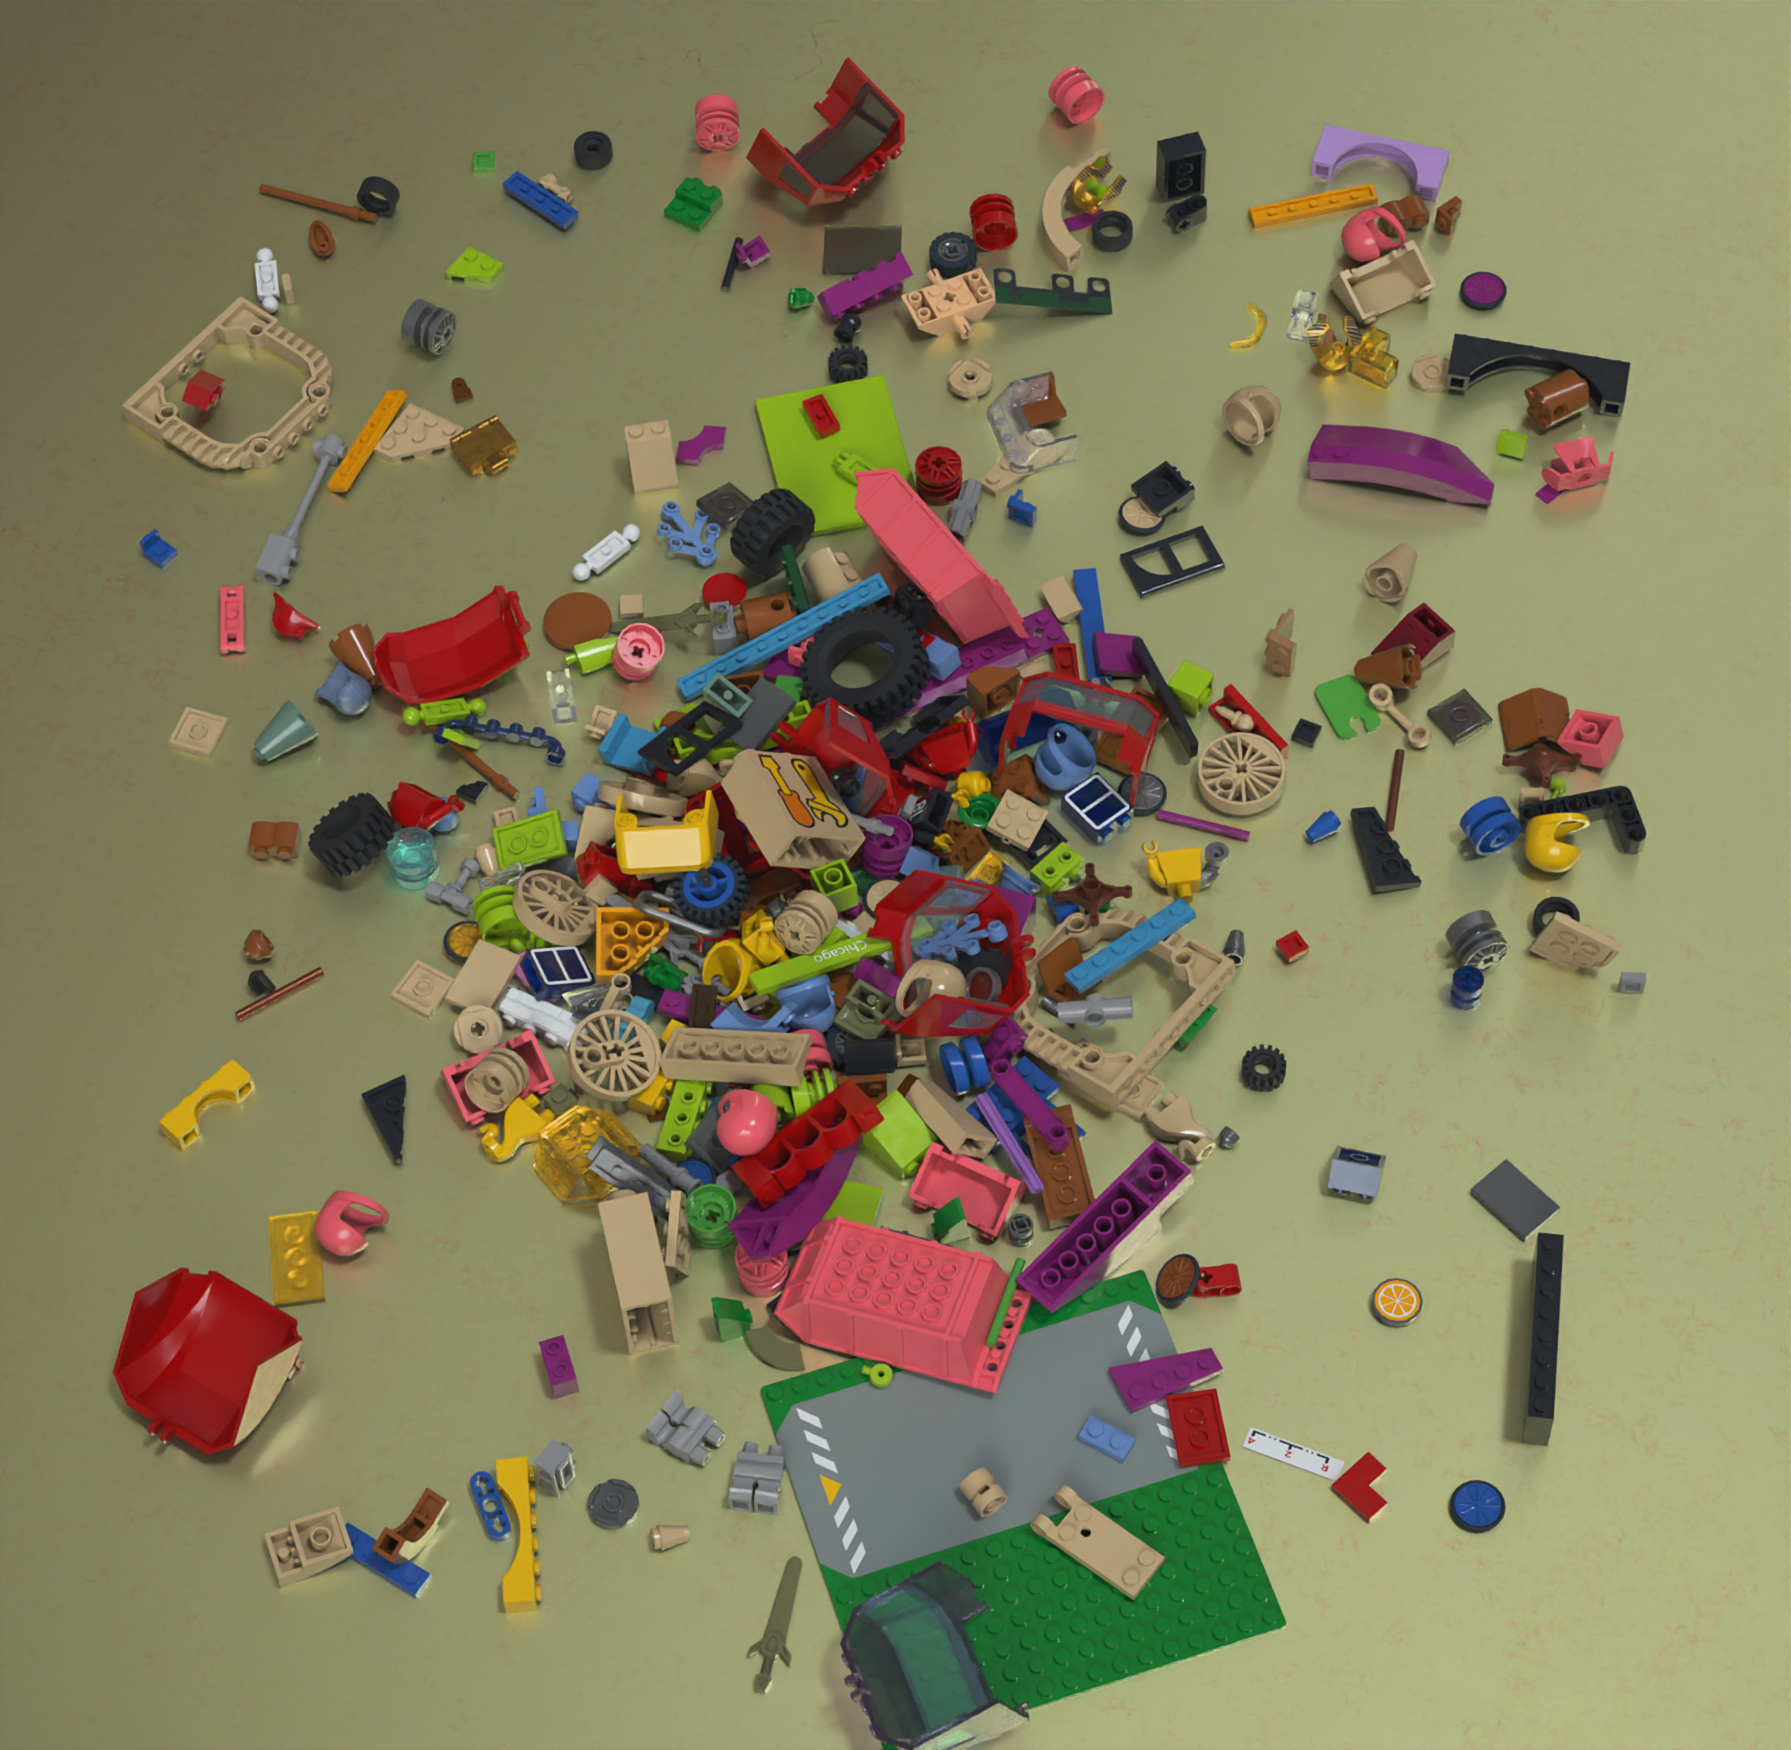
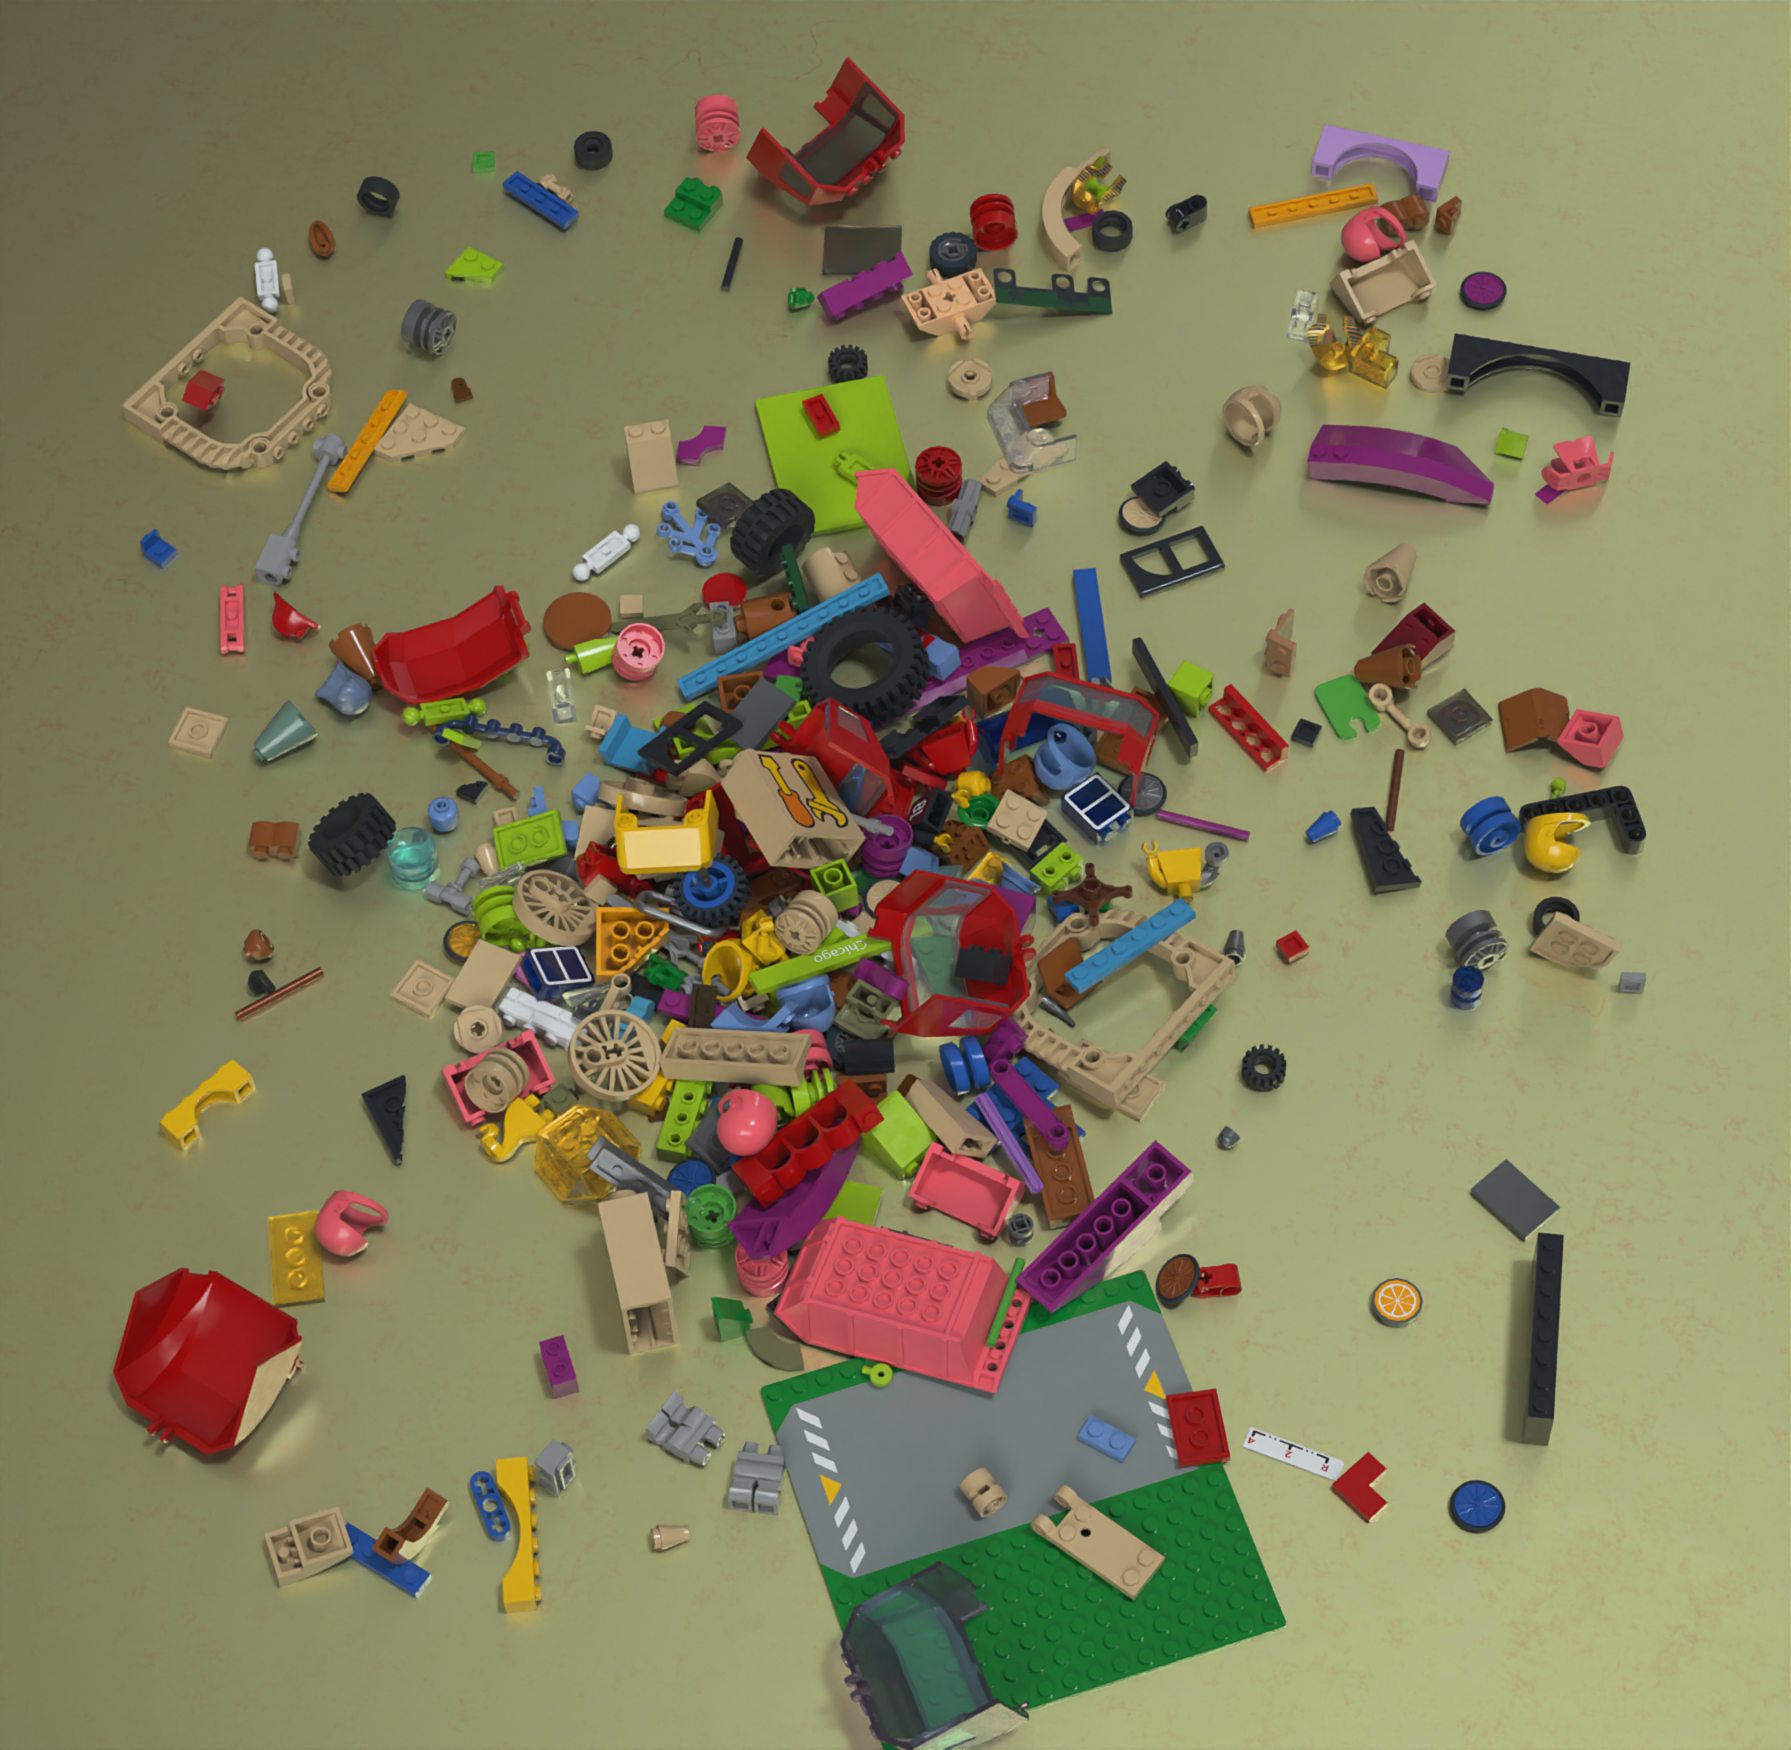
dark orange bar [259,184,378,222] -> none
red torso [387,781,465,841] -> none
pearl gold piece [449,415,518,477] -> none
dark grey tile [588,1479,640,1530] -> none
light grey pin [638,1143,704,1197] -> none
sand green slope [703,672,754,719] -> none
magenta bracket [735,235,772,268] -> none
olive sword [748,1556,802,1694] -> none
black wheel [829,766,861,799] -> none
black wheel [834,313,862,344] -> none
tan bracket [893,1034,927,1067] -> none
tan piece [896,959,967,1017] -> none
light grey tile [897,794,918,821] -> none
medium blue plant [914,913,1008,961] -> none
green slope [930,1197,970,1244] -> none
piece [965,967,1002,1005] -> none
tan slope [1040,575,1084,624] -> none
coral wheel [1048,66,1105,124] -> none
light grey piece [1057,994,1133,1027] -> none
magenta tile [1093,632,1144,678] -> none
magenta wing [1108,1348,1223,1414] -> none
tan hips [1144,1091,1215,1161] -> none
black brick [1156,131,1206,203] -> none
tan piece [1197,732,1286,815] -> none
tan bar [1215,706,1254,732] -> none
clear yellow animal [1228,302,1267,348] -> none
slope [1328,1146,1386,1199] -> none
copper piece [1502,737,1582,789] -> none
tan tile [1518,787,1545,810] -> none
dark orange cylinder [1524,369,1589,429] -> none

